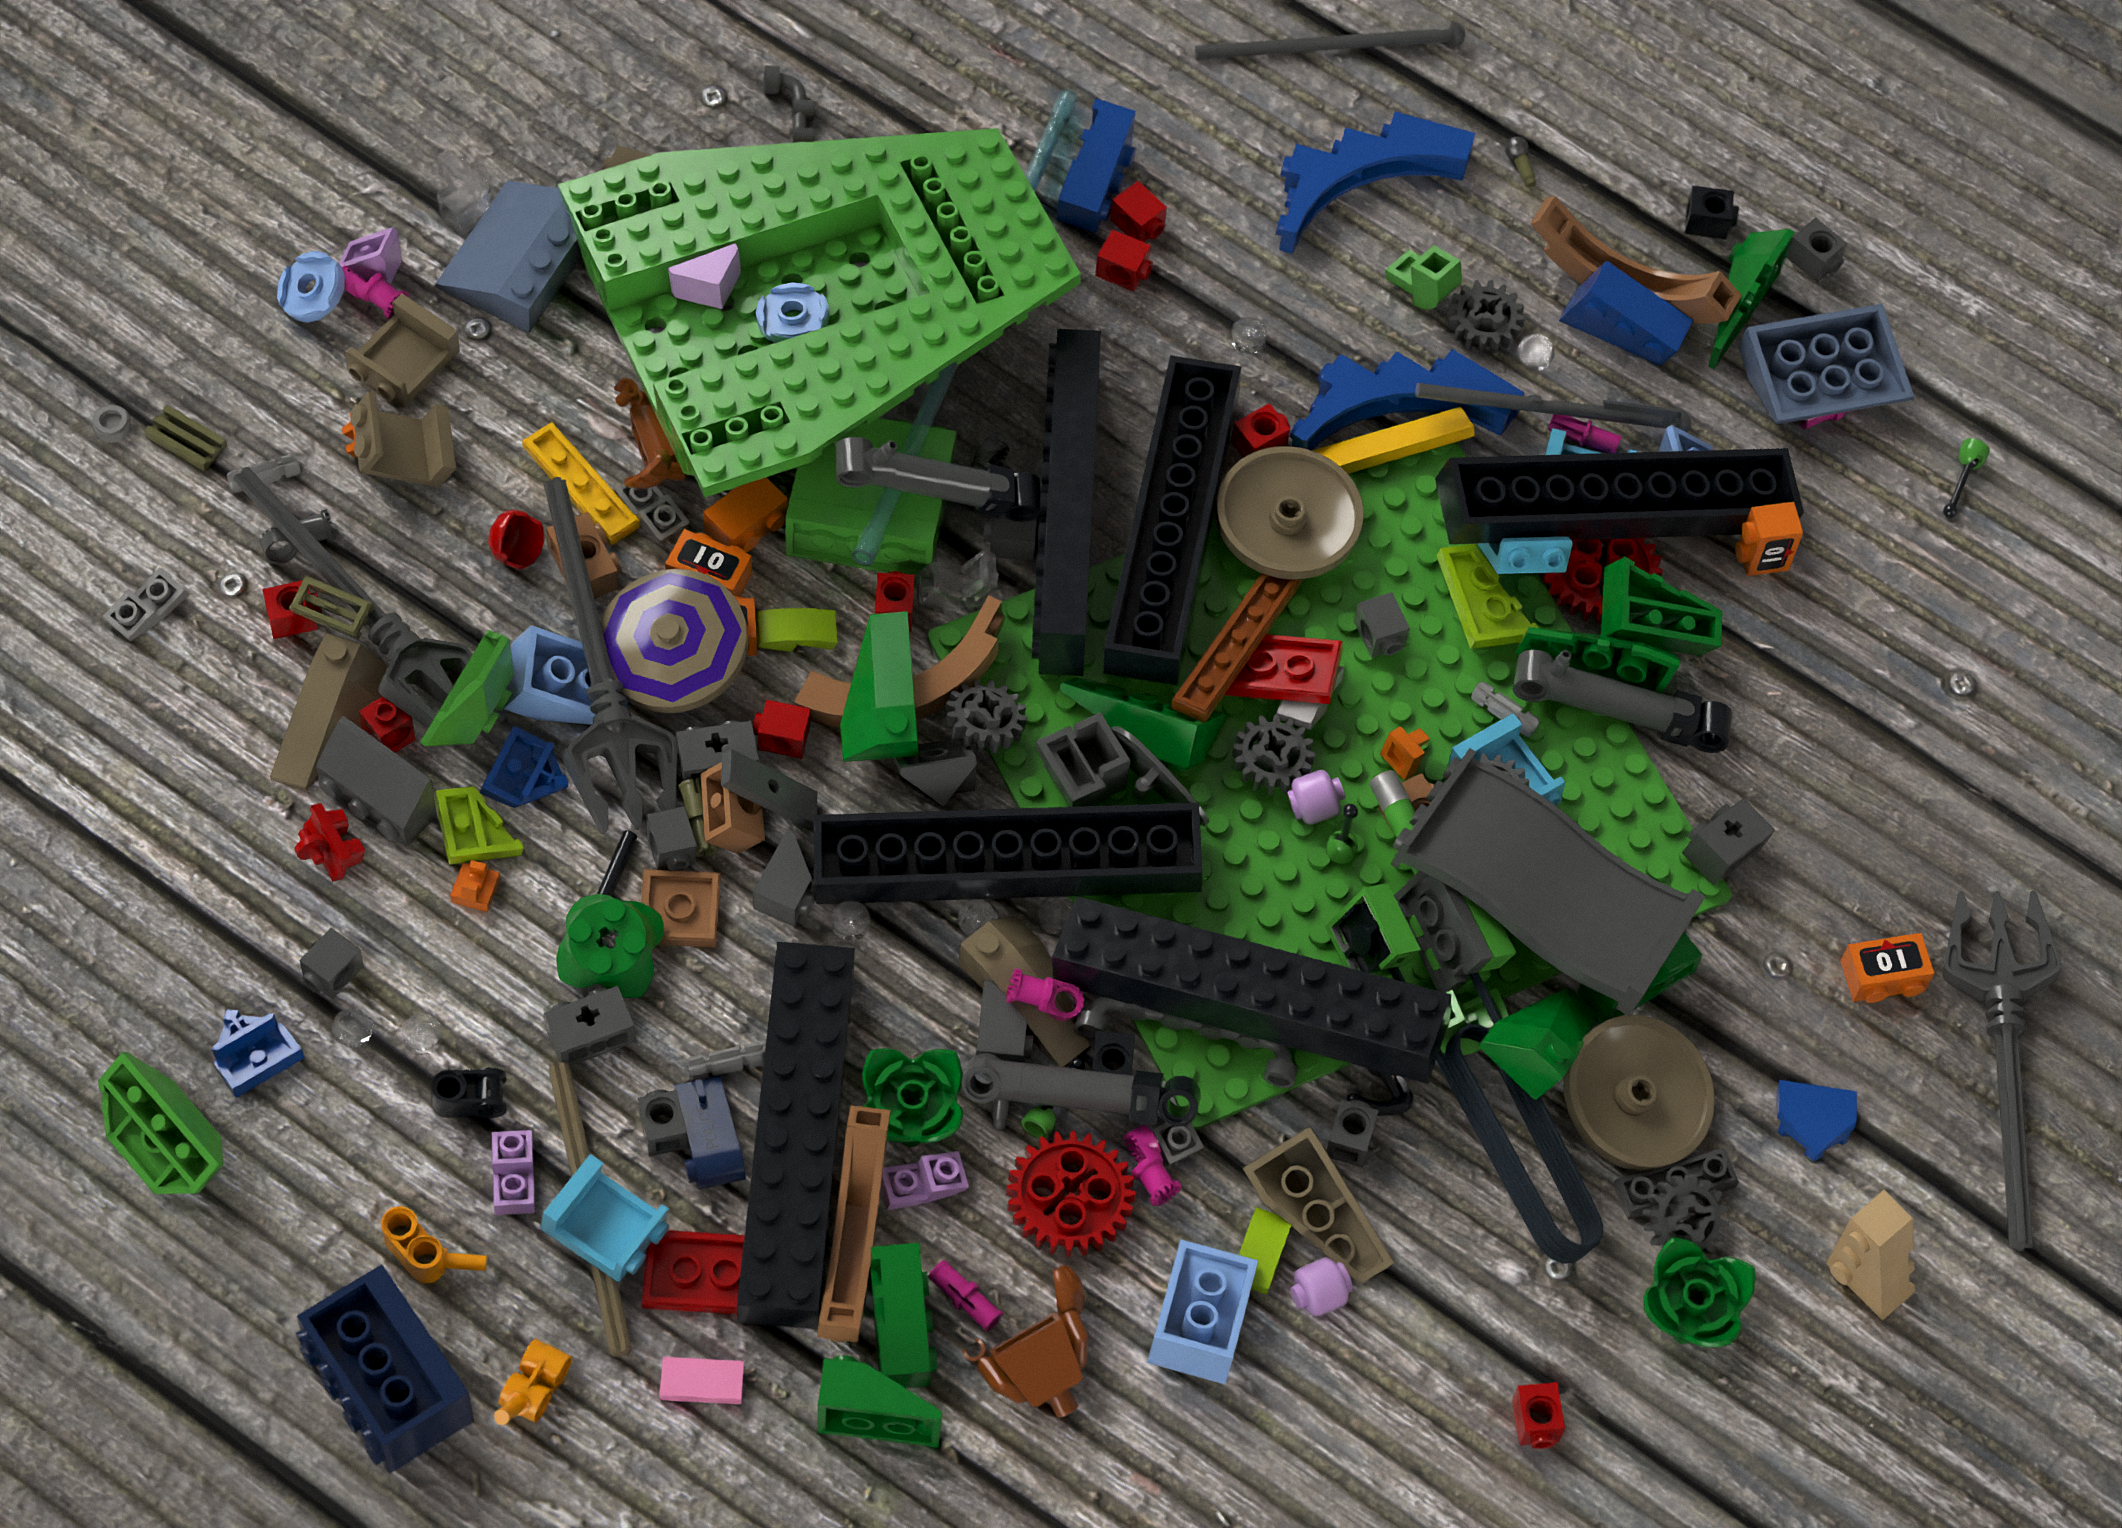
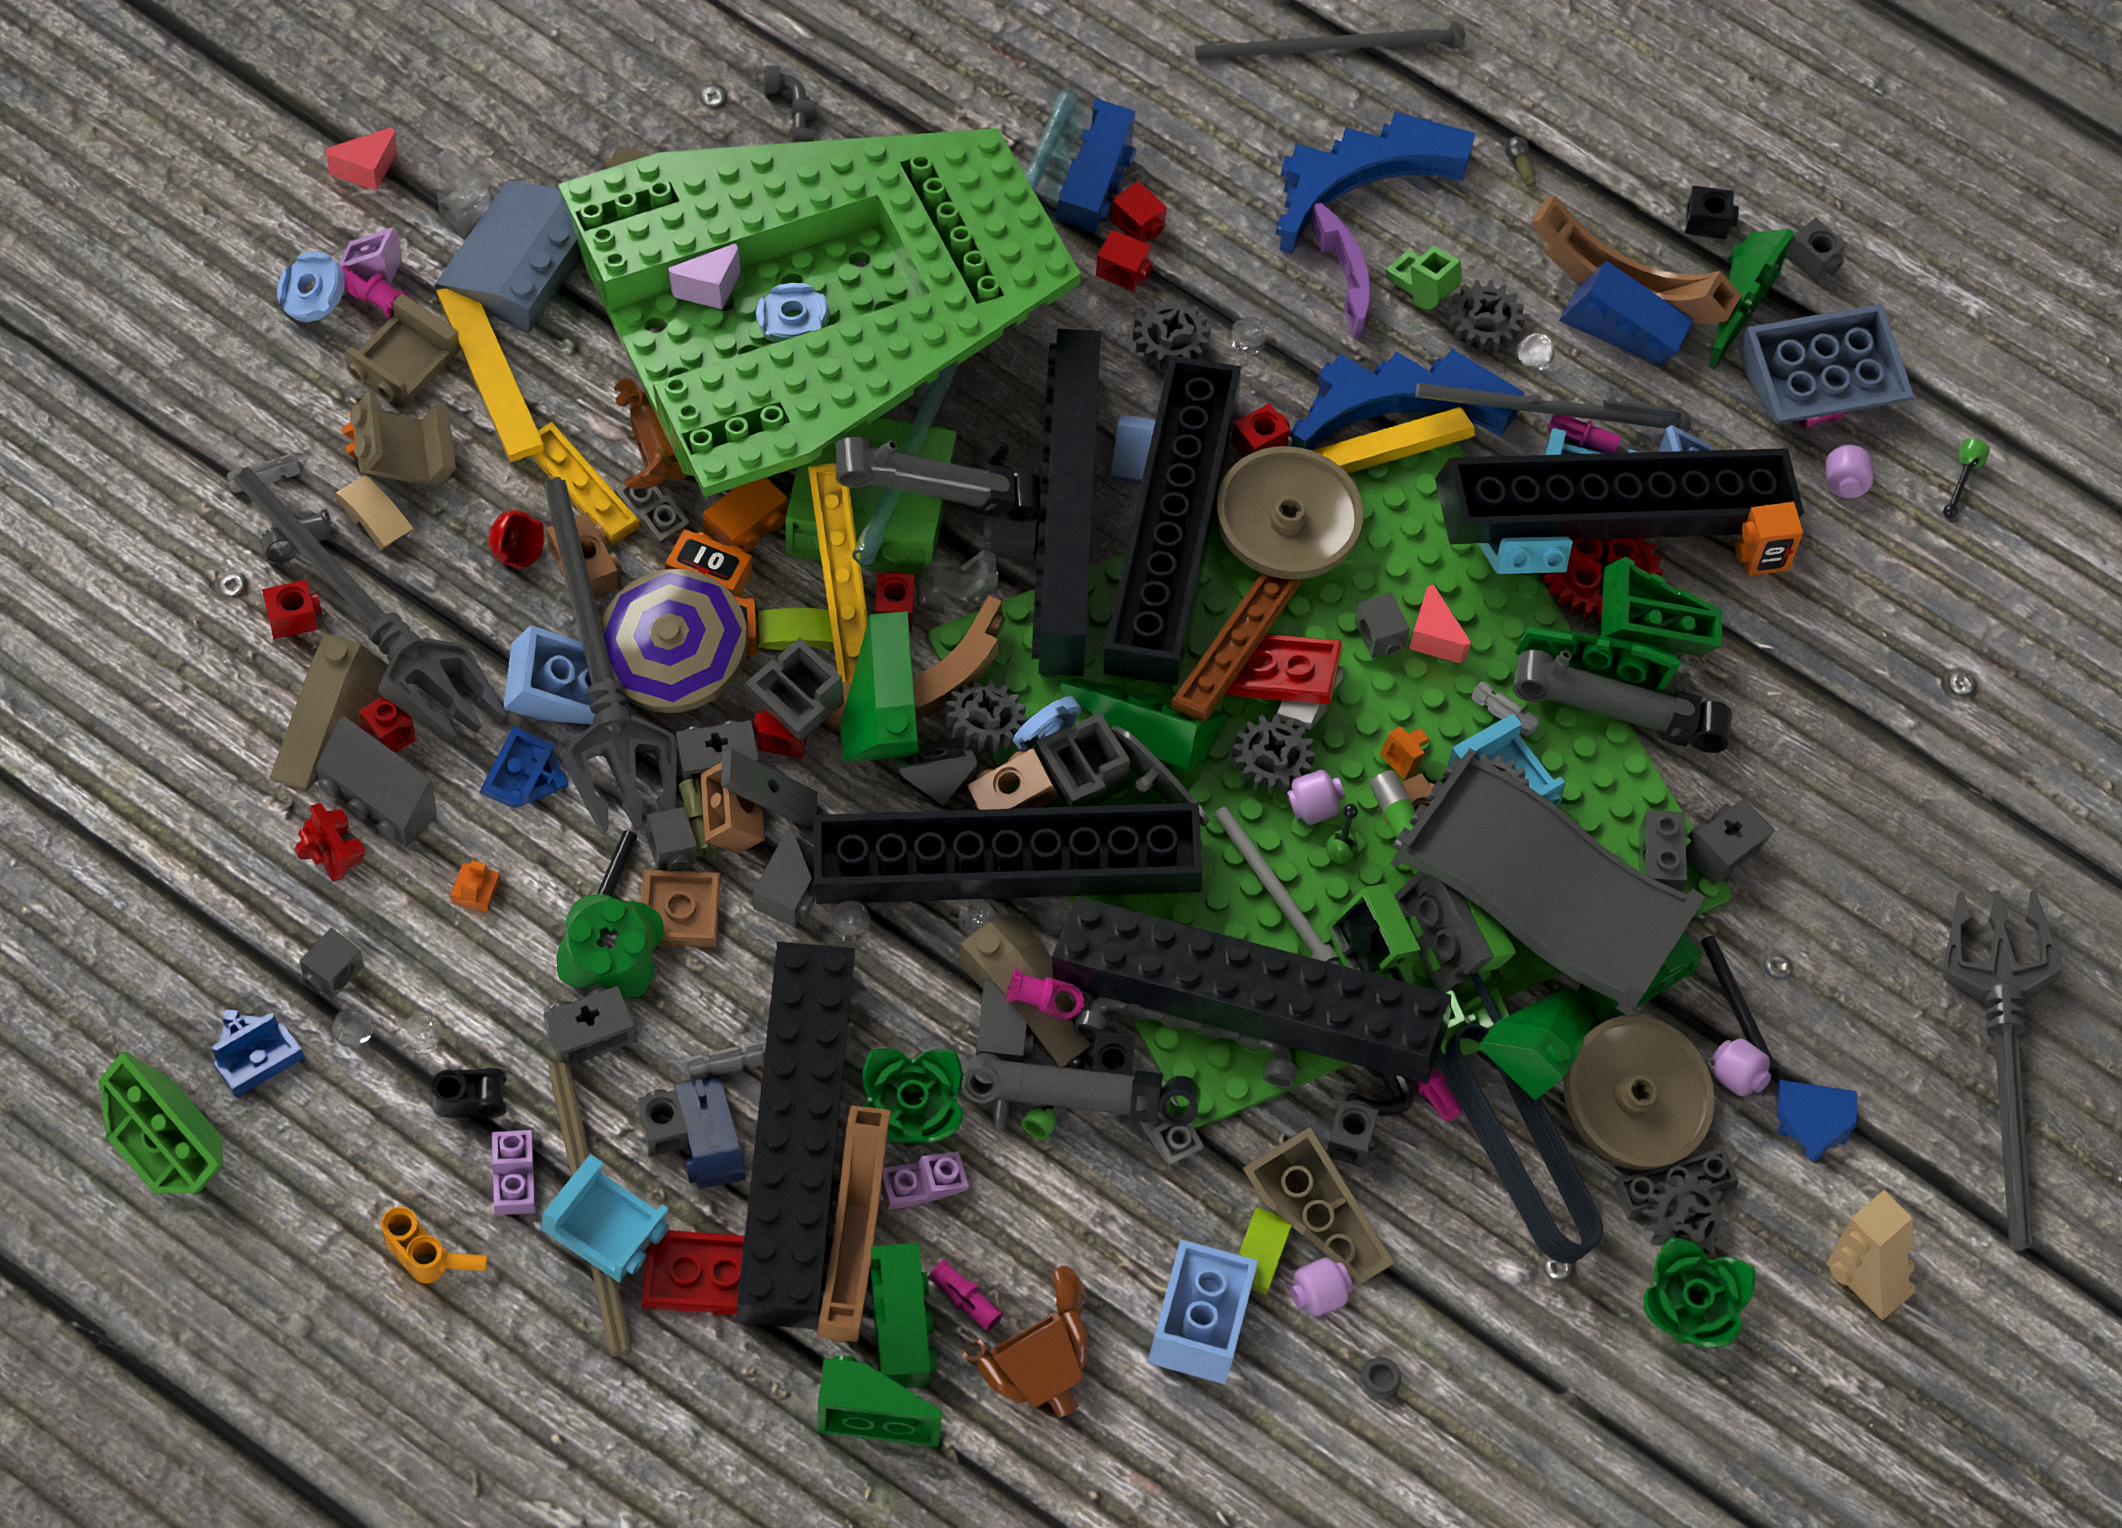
light grey tile [92,405,131,443] -> none
light grey slope [103,567,189,641] -> none
olive tile [144,404,227,471] -> none
olive tile [289,576,375,640] -> none
dark blue brick [295,1264,474,1474] -> none
bright green wedge [420,630,514,746] -> none
lime wing [434,786,524,864] -> none
light orange beam [494,1338,573,1425] -> none
bright pink tile [659,1357,744,1404] -> none
red gear [1006,1131,1136,1257] -> none
dark pink connector [1124,1124,1182,1206] -> none
lime wing [1437,544,1539,649] -> none
red brick [1512,1382,1565,1449] -> none
orange brick [1840,933,1934,1003] -> none
none -> coral slope [325,127,397,191]
none -> tan slope [334,475,414,551]
none -> yellow tile [437,288,544,463]
none -> dark grey plate [745,638,844,742]
none -> yellow tile [808,463,868,683]
none -> medium nougat brick [967,748,1062,810]
none -> light blue tile [1013,696,1082,751]
none -> light blue slope [1110,414,1155,483]
none -> dark grey gear [1132,297,1211,369]
none -> light grey bar [1214,806,1339,965]
none -> medium lavender slope [1311,203,1370,339]
none -> dark grey tile [1359,1357,1401,1400]
none -> coral slope [1409,584,1471,664]
none -> dark pink axle [1416,1067,1462,1122]
none -> dark grey brick [1639,810,1687,892]
none -> black bar [1700,935,1778,1074]
none -> lavender head [1711,1039,1771,1097]
none -> lavender head [1825,445,1873,498]

